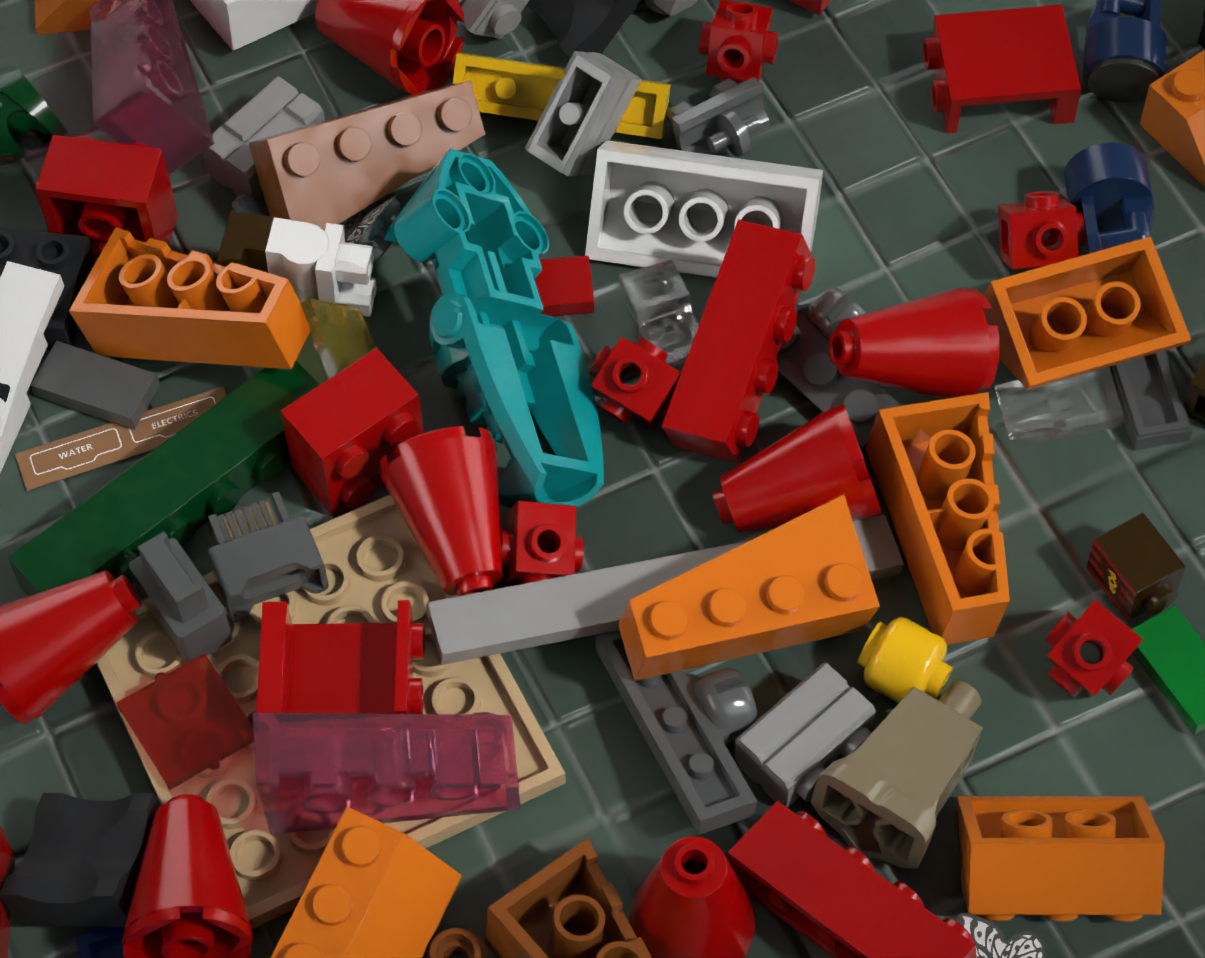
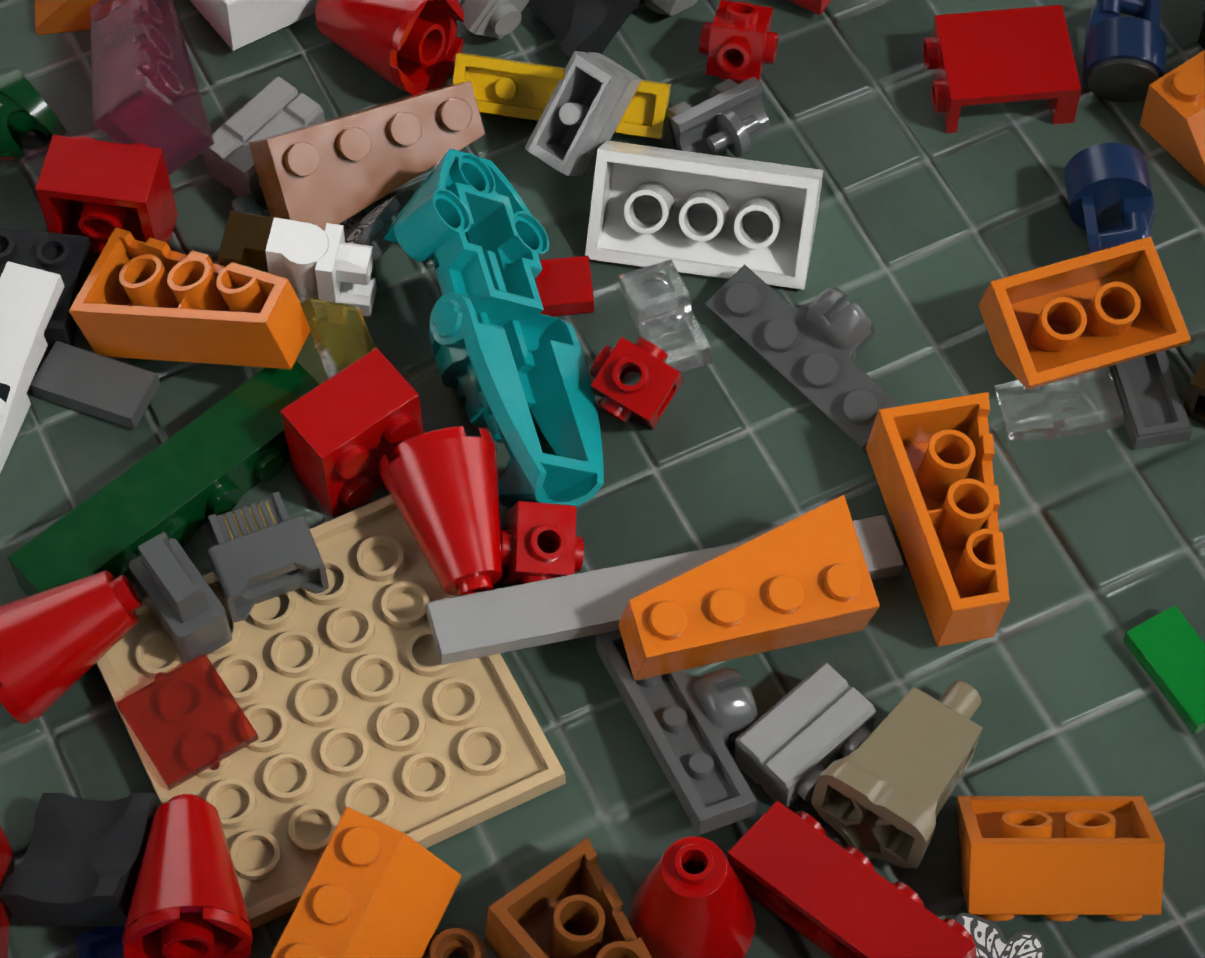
medium nougat sticker [15,386,227,491] -> none
clear pink wedge [253,712,521,835] -> none
red panel [256,600,425,740] -> none
red brick [661,219,816,464] -> none
red cone [712,404,882,533] -> none
red cone [829,288,999,399] -> none
yellow head [857,617,953,703] -> none
red brick [997,191,1086,270] -> none
red brick [1044,600,1143,698] -> none
dark brown brick [1086,512,1186,622] -> none

